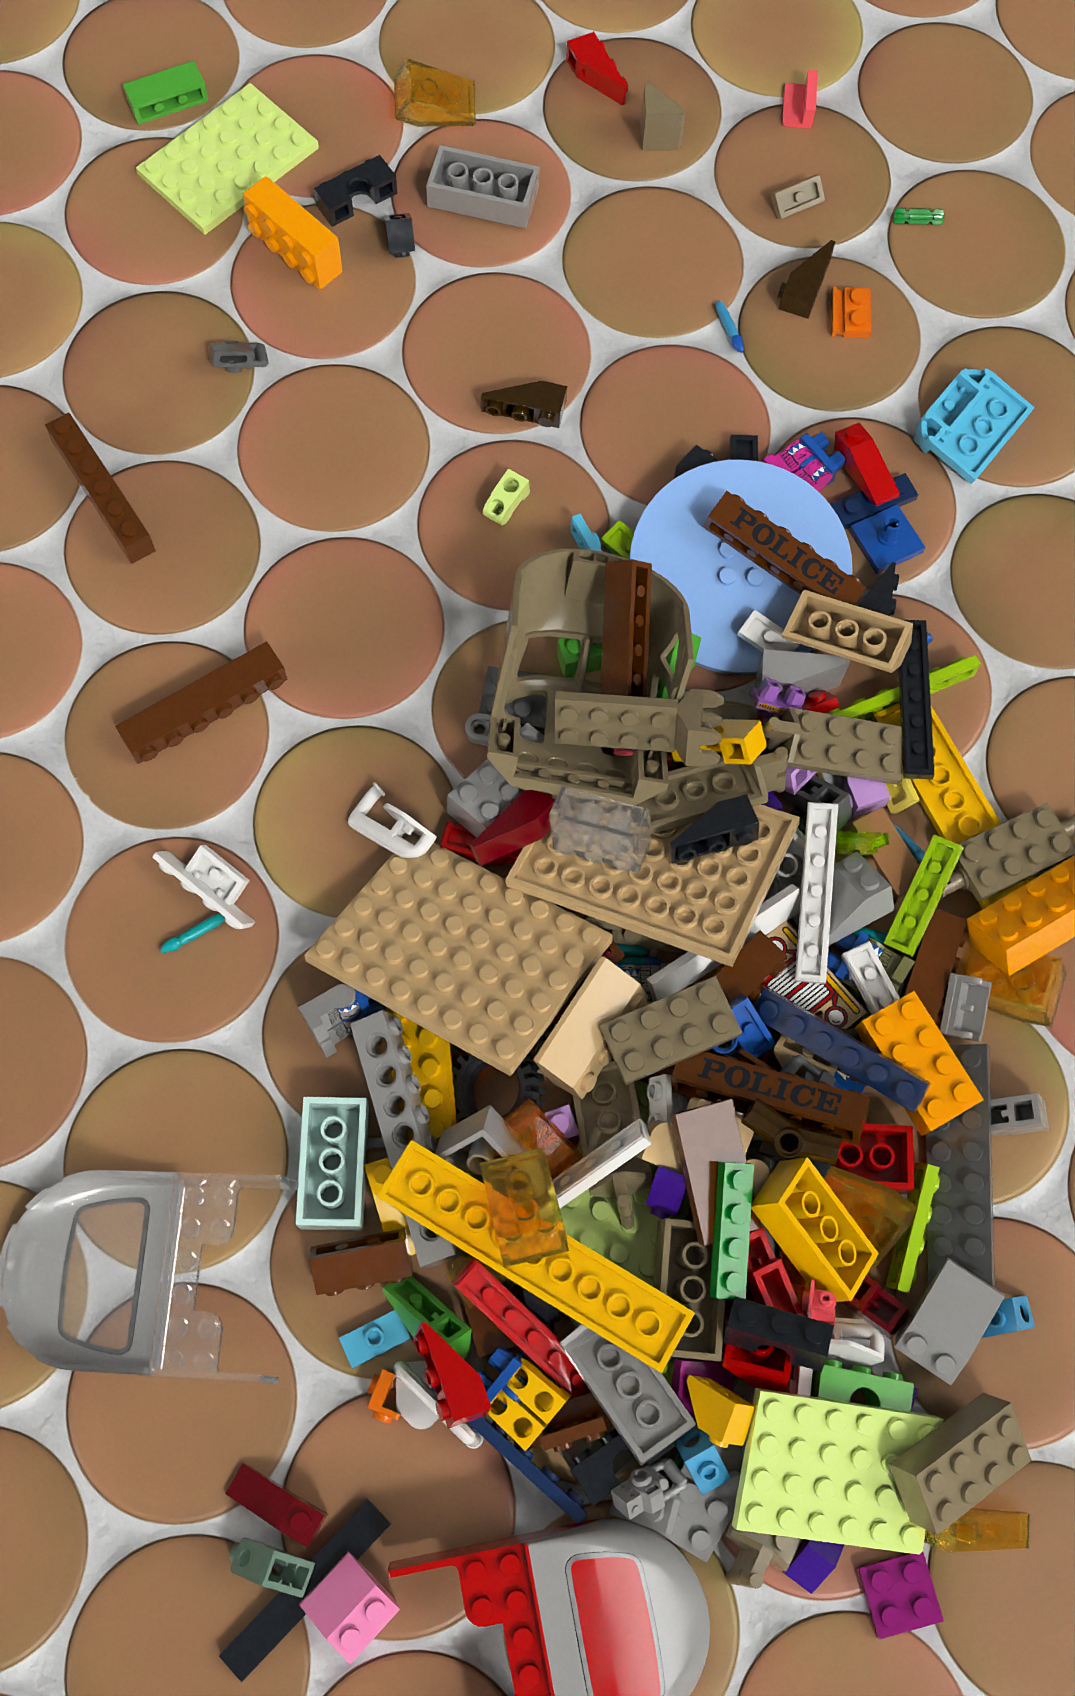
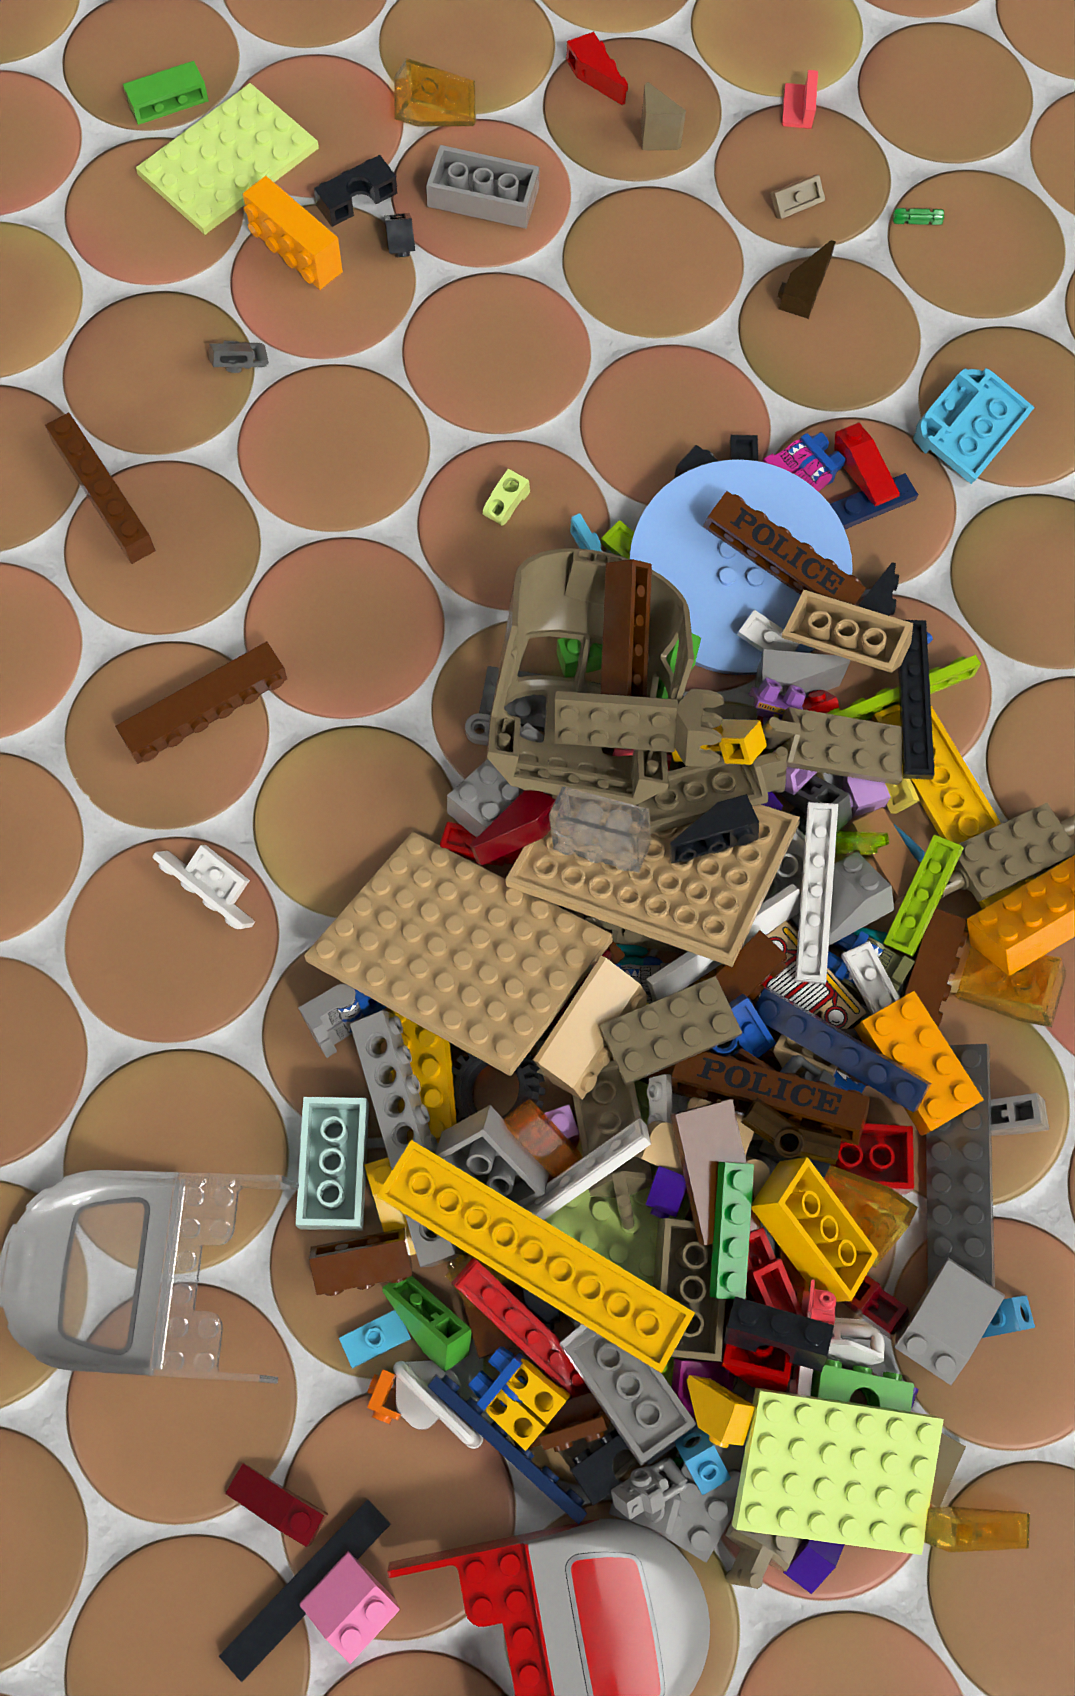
teal piece [160,913,225,953] -> none
sand green torso [229,1537,315,1598] -> none
white piece [348,782,437,858] -> none
red slope [413,1322,492,1429] -> none
clear yellow slope [480,1147,569,1267] -> none
dark brown slope [481,381,567,428] -> none
dark azure piece [716,300,744,353] -> none
orange plate [831,286,871,339] -> none
blue tile [849,504,926,575] -> none
magenta plate [857,1551,944,1639] -> none
lime plate [885,1163,940,1293] -> none
dark tan brick [889,1392,1032,1535] -> none
light grey hinge [940,973,992,1042] -> none

